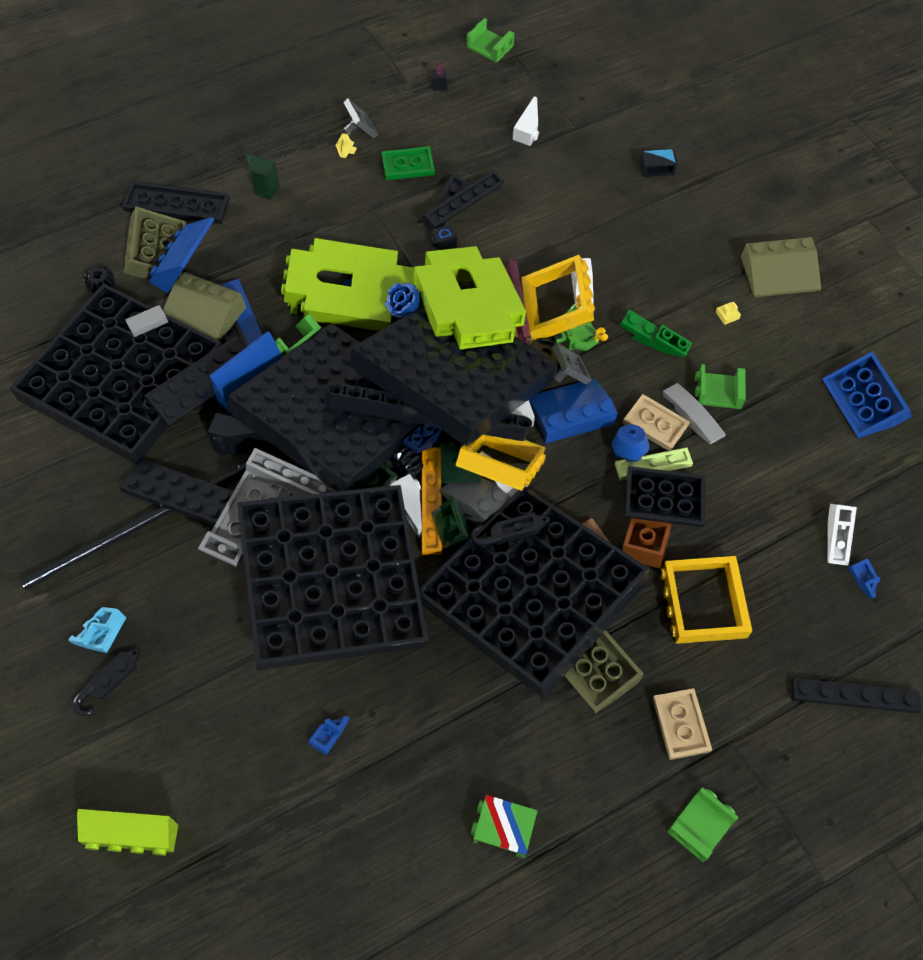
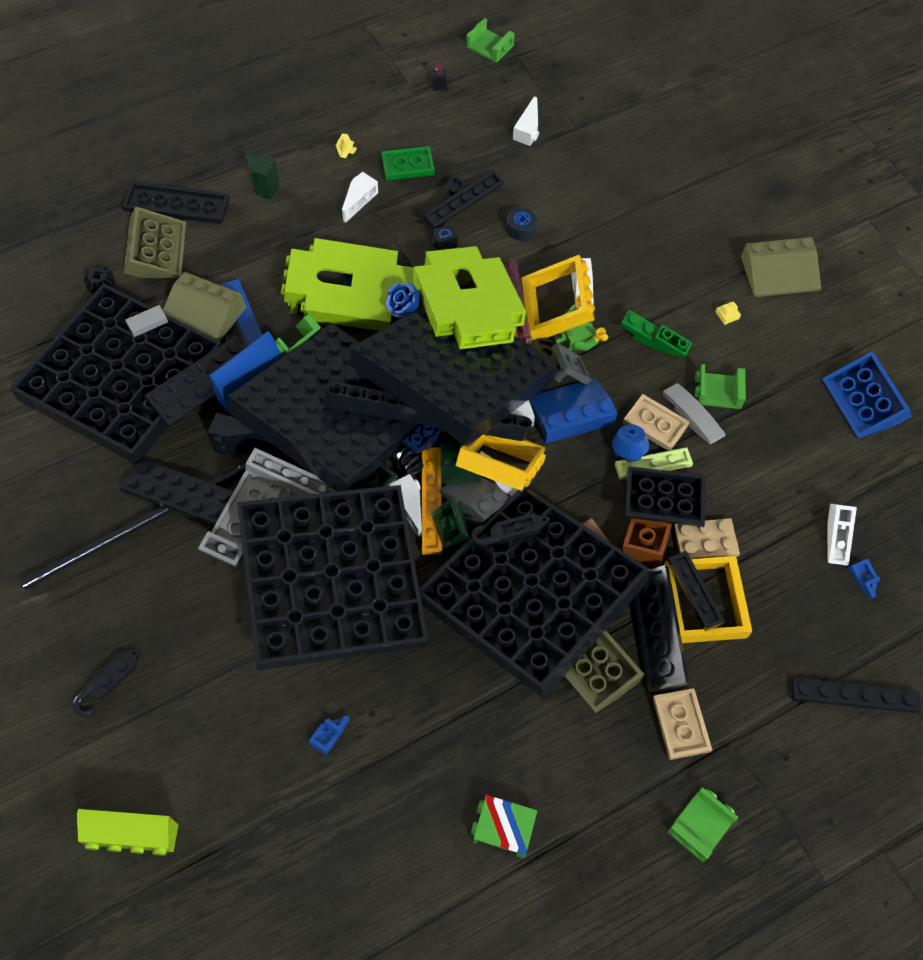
medium azure slope [68,607,126,653] -> none
blue slope [149,217,214,294] -> none
dark grey tile [343,98,379,139] -> none
black brick [639,149,678,177] -> none
none -> white slope [342,172,378,222]
none -> black wheel [506,208,537,241]
none -> black plate [633,565,690,694]
none -> black plate [667,551,725,632]
none -> tan plate [673,518,740,559]

